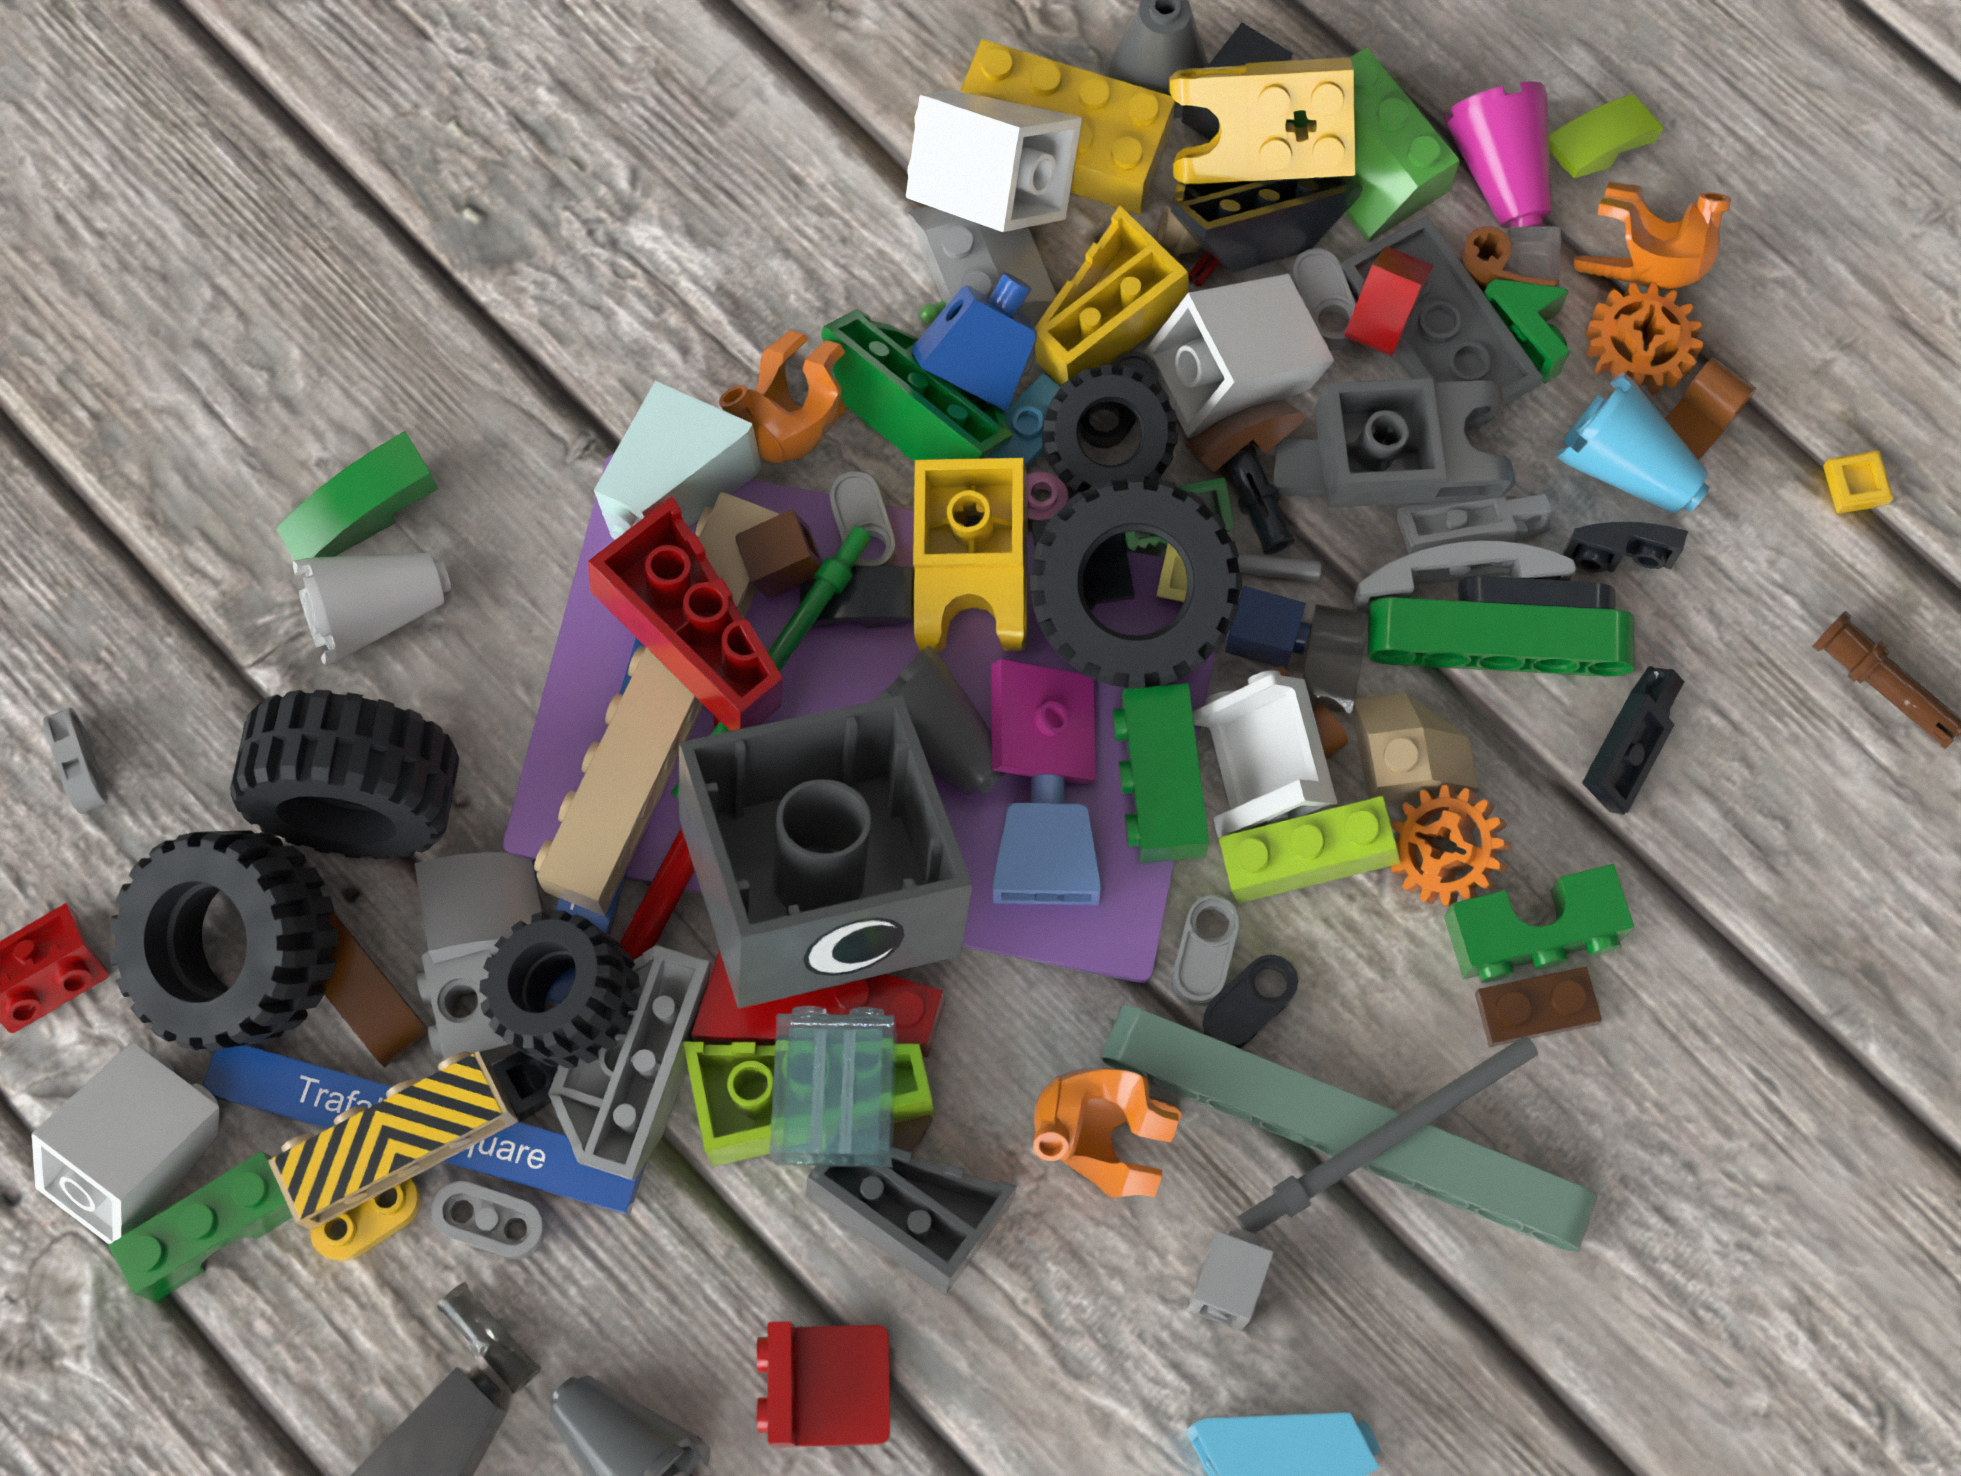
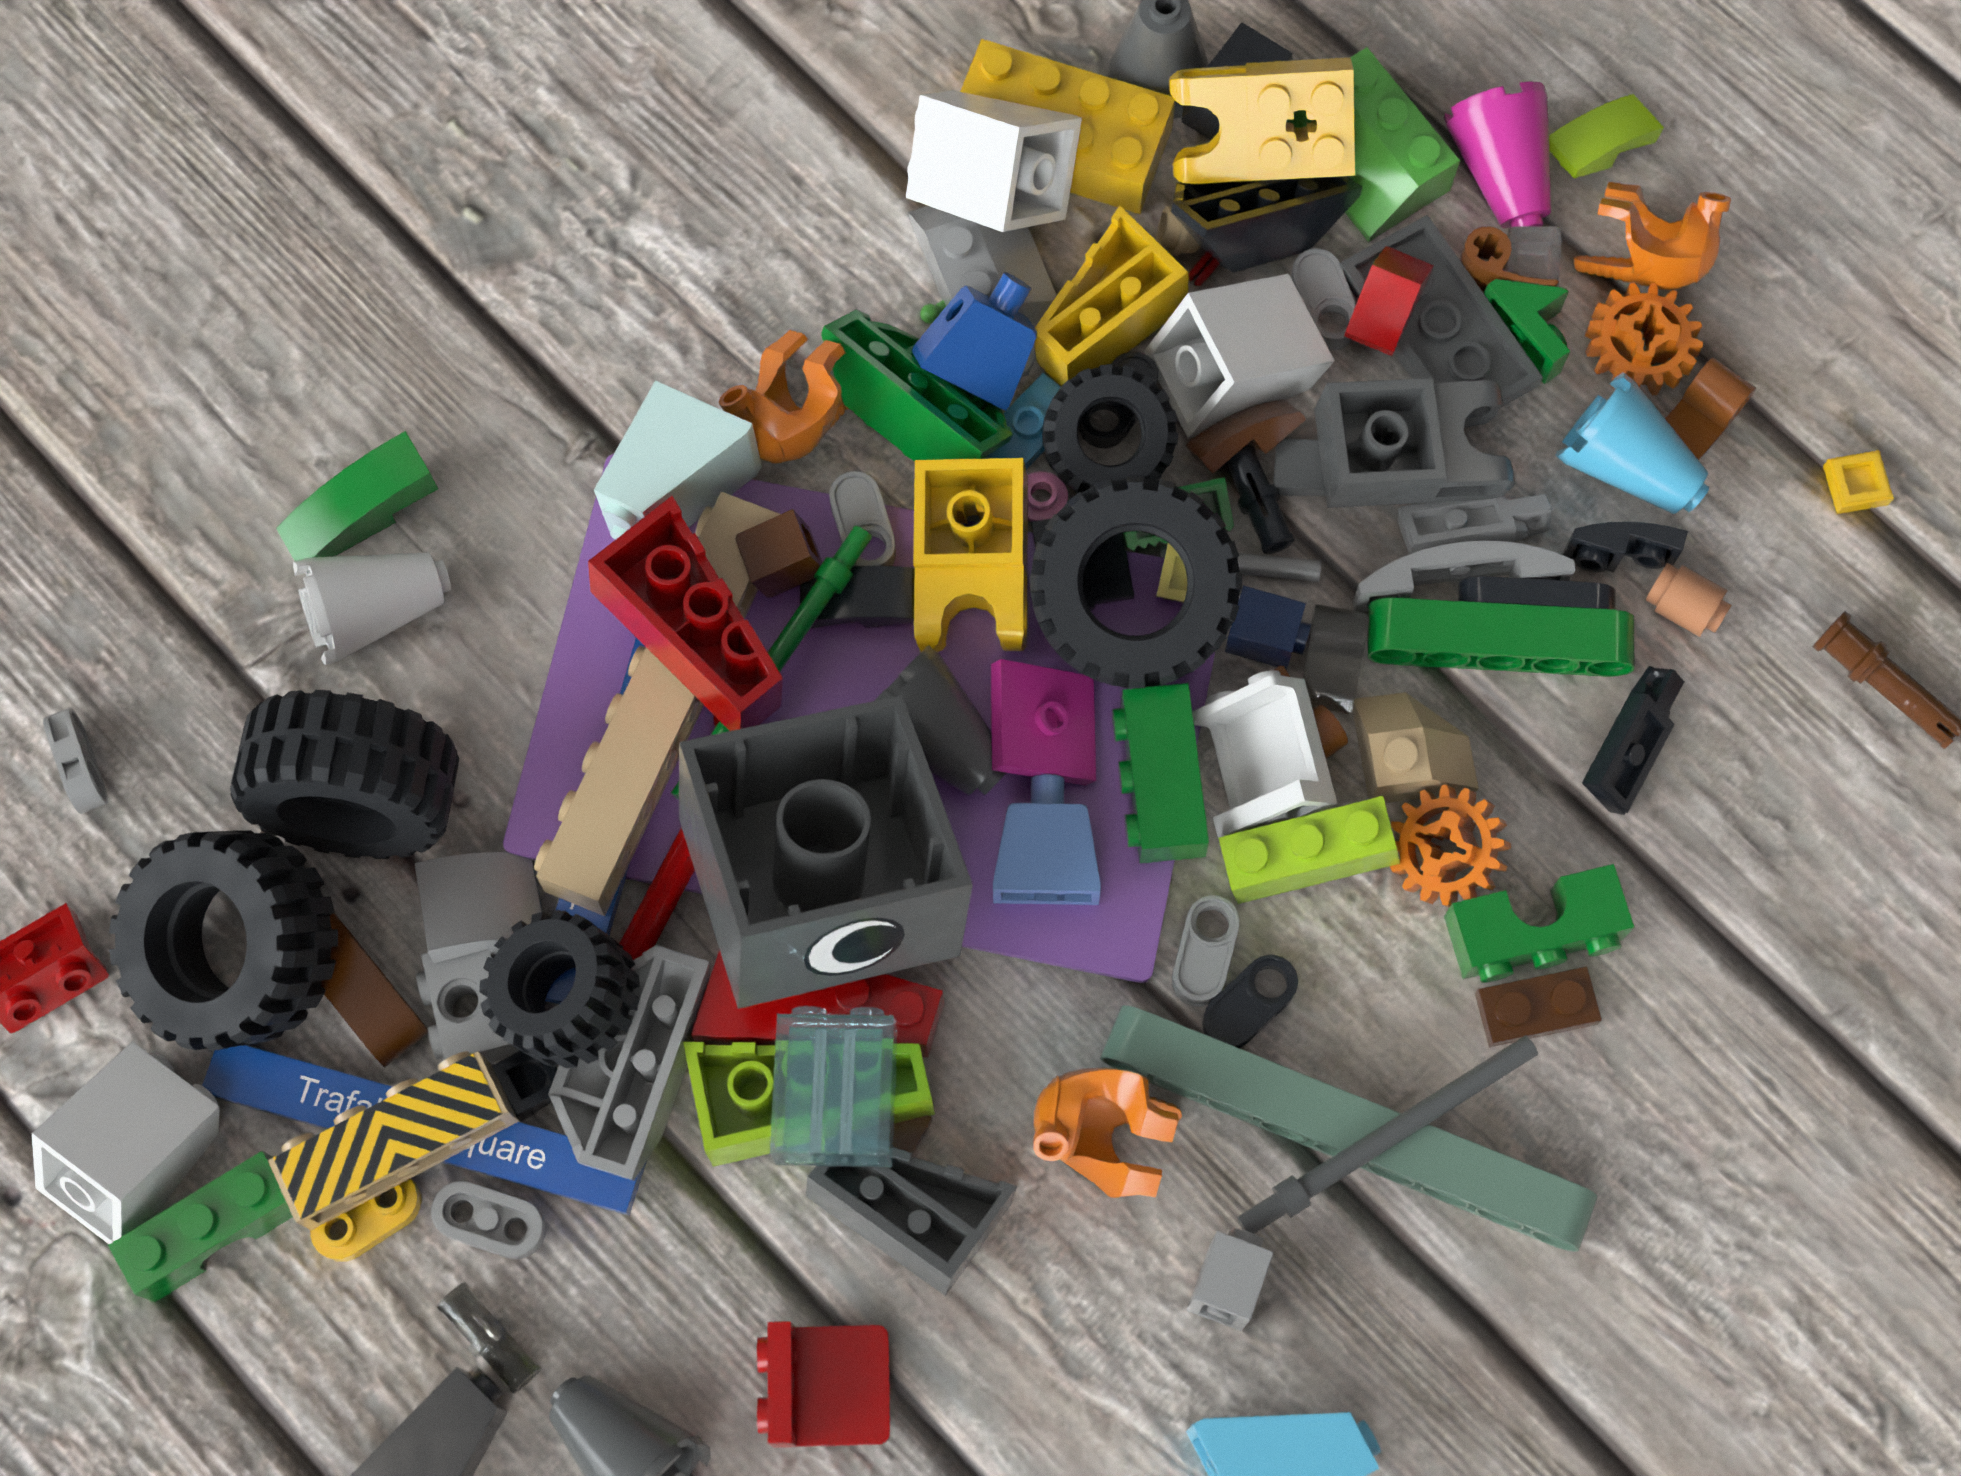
none -> nougat brick [1645,563,1732,637]

